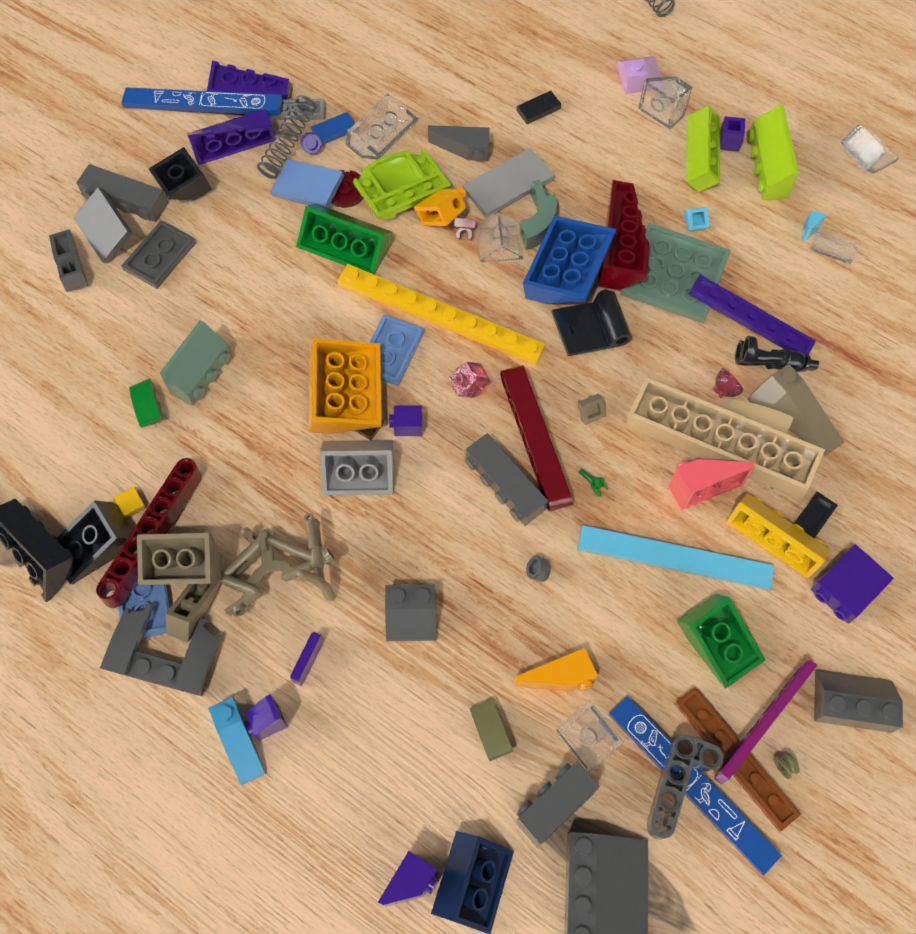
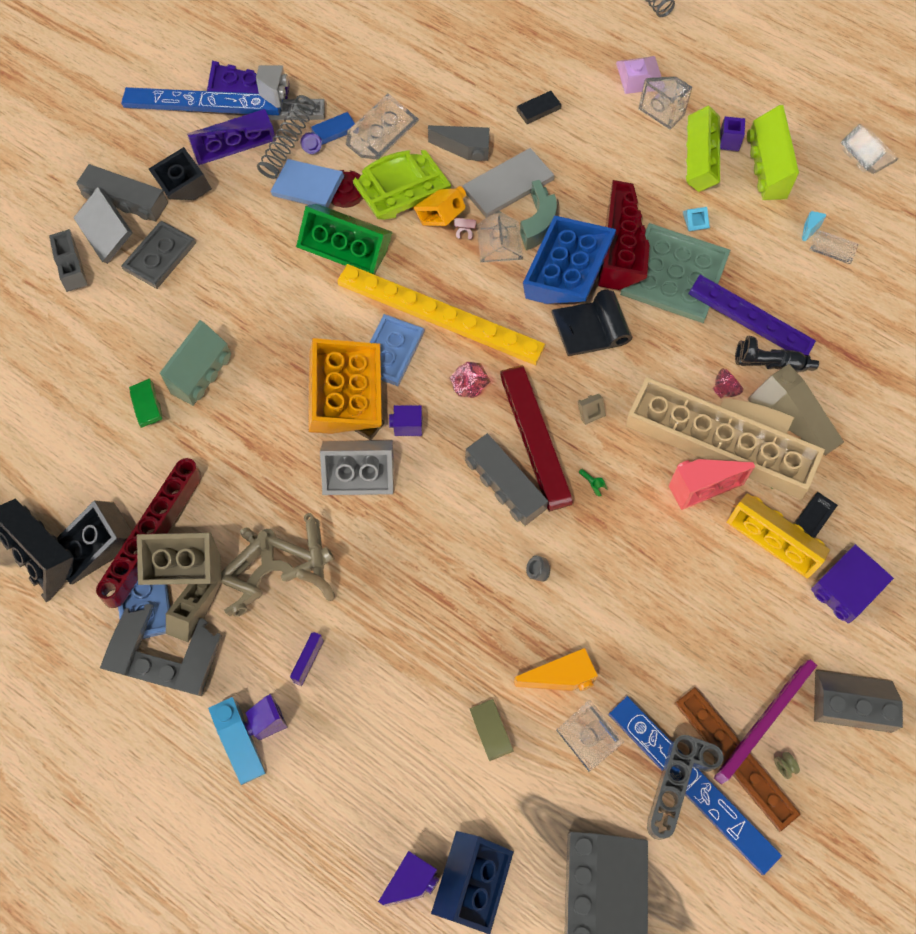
yellow tile [113,487,146,519] -> none
dark grey slope [385,584,436,642] -> none
dark grey brick [516,761,600,848] -> none
medium azure tile [577,525,774,590] -> none
green slope [677,594,766,688] -> none
none -> light grey slope [256,65,288,108]

